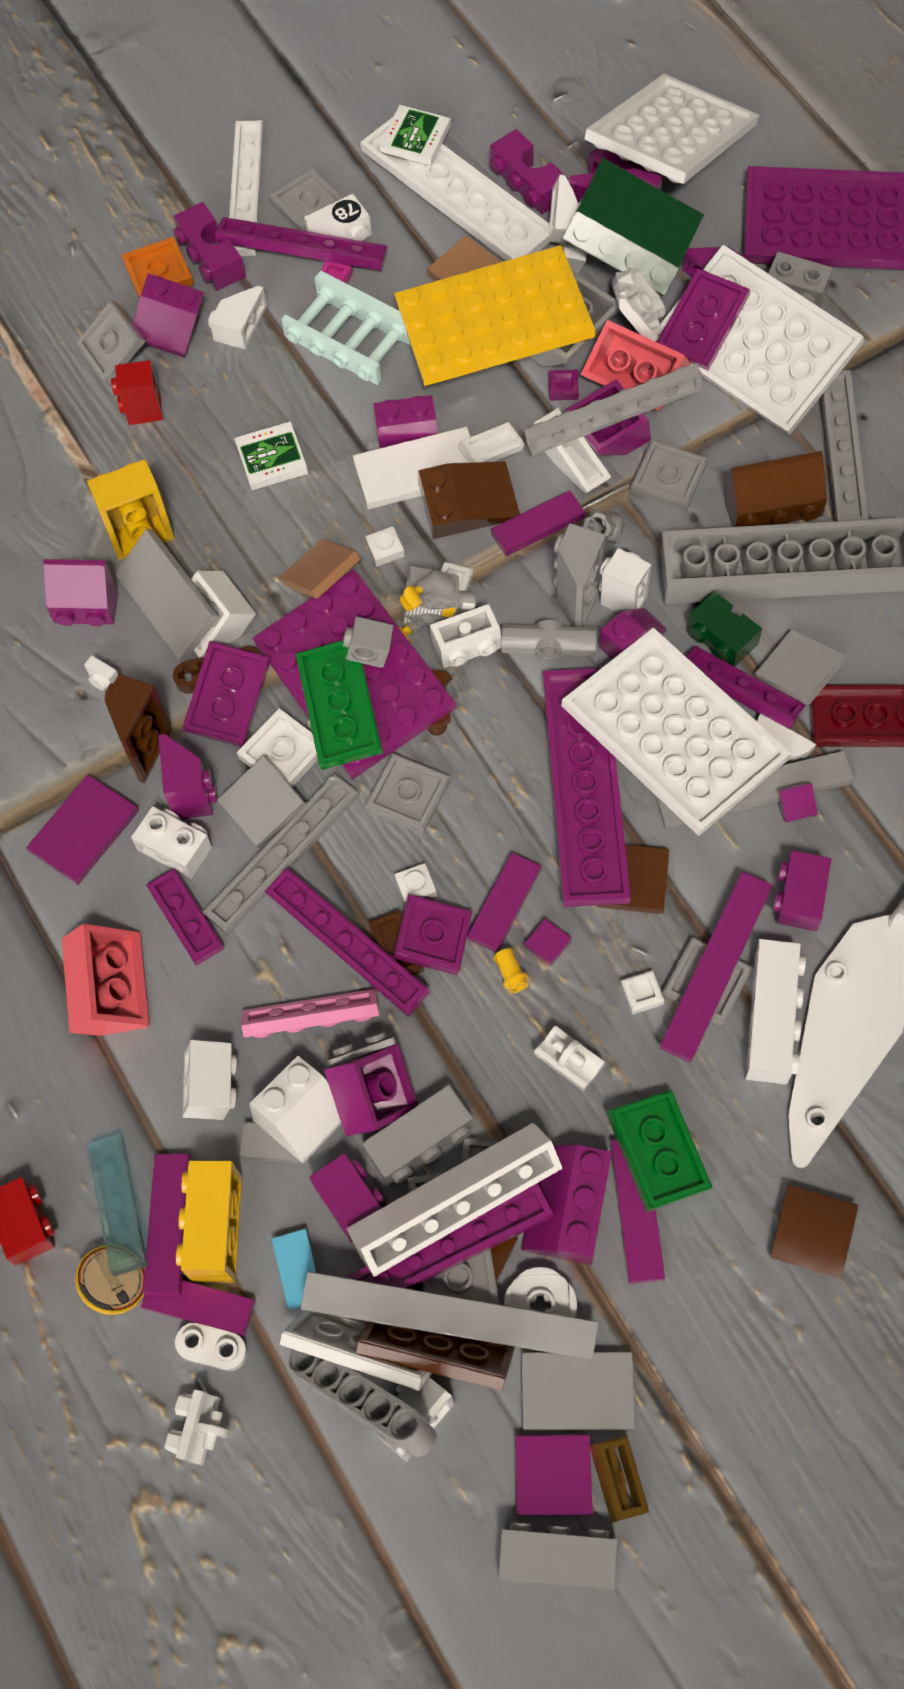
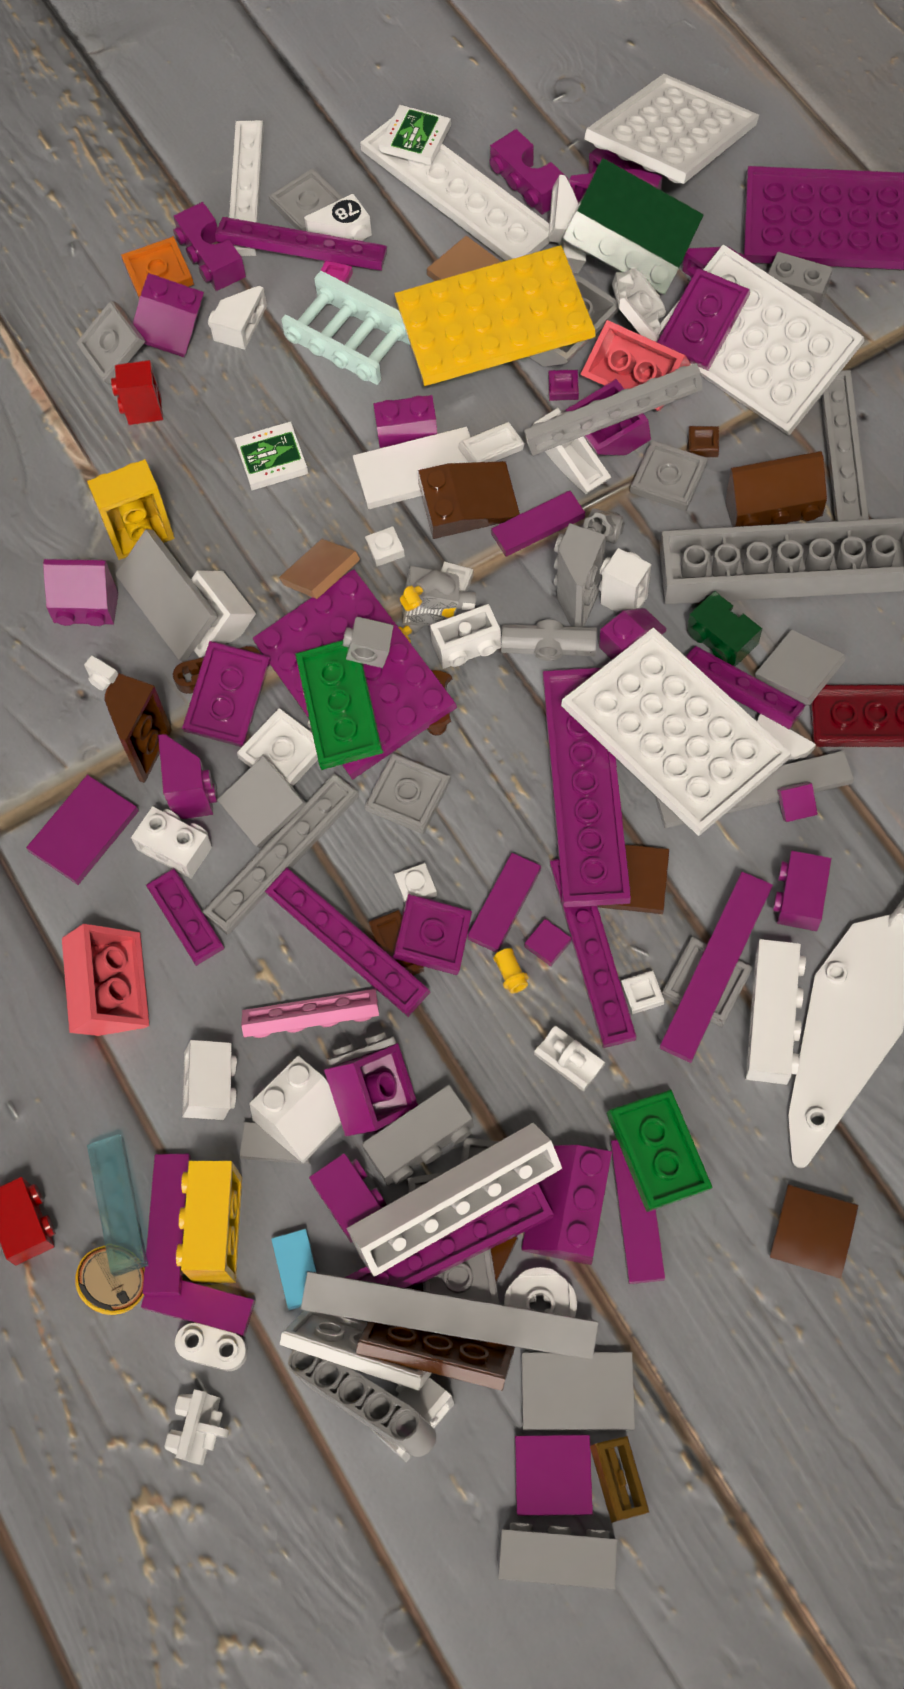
none -> magenta tile [550,859,636,1048]
none -> reddish brown tile [688,426,719,457]

